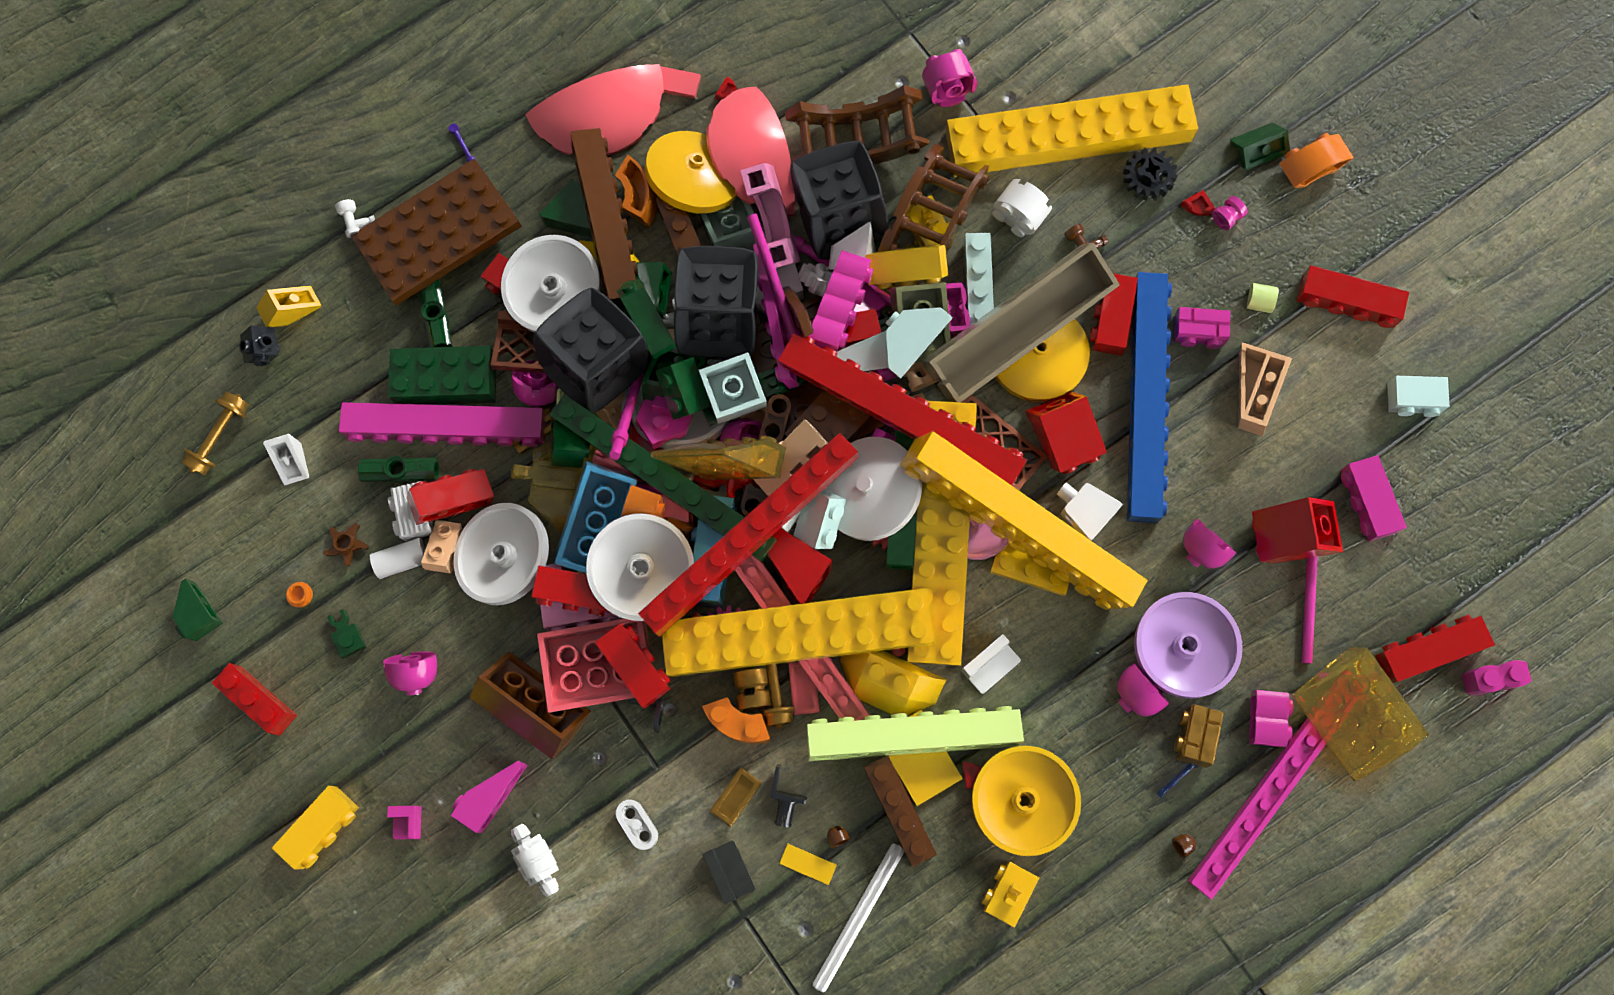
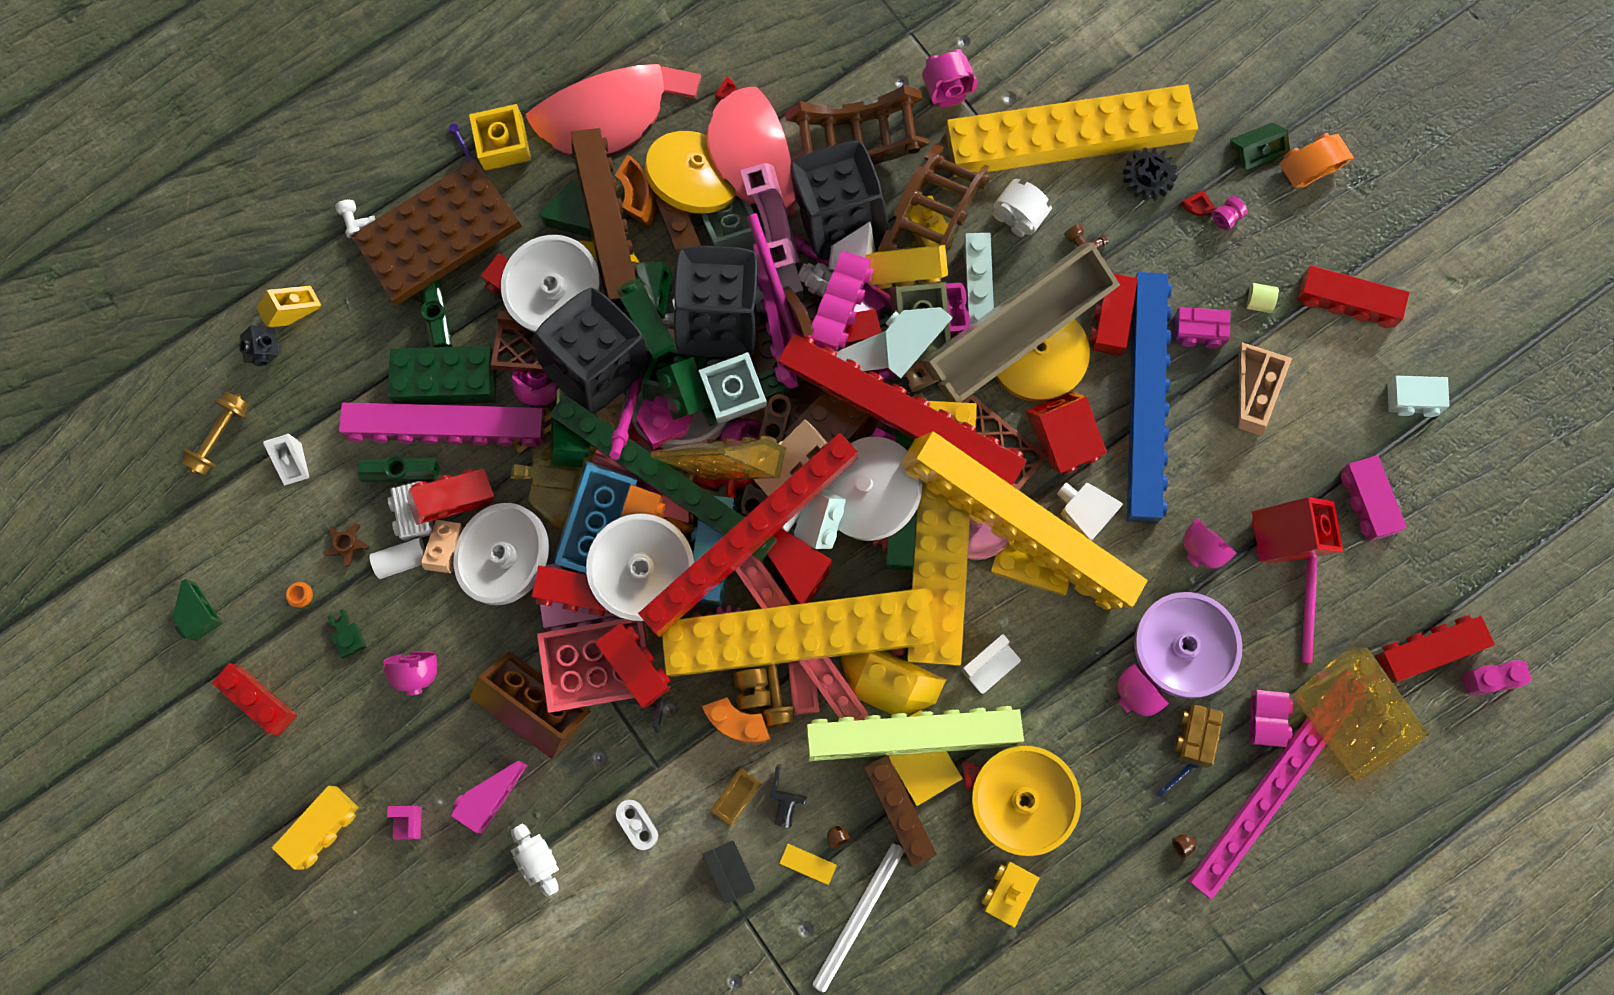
none -> yellow brick [469,104,531,171]

